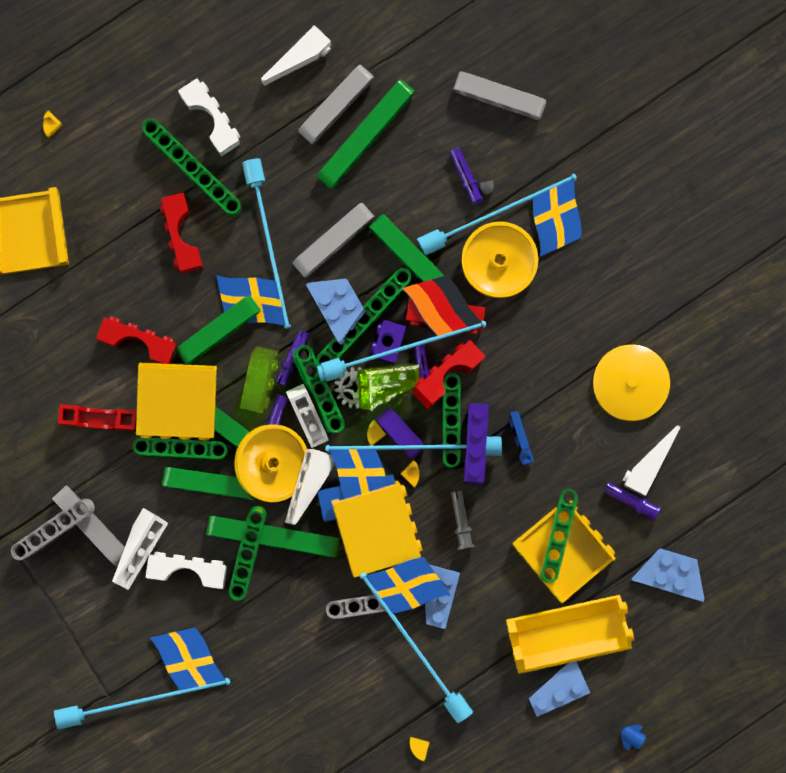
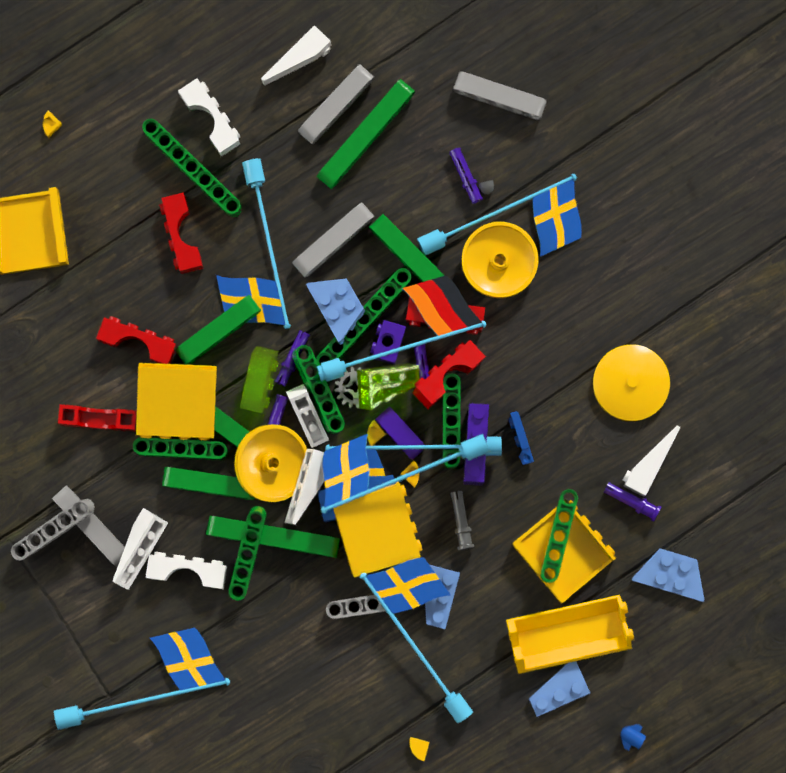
none -> flag [321,434,490,514]

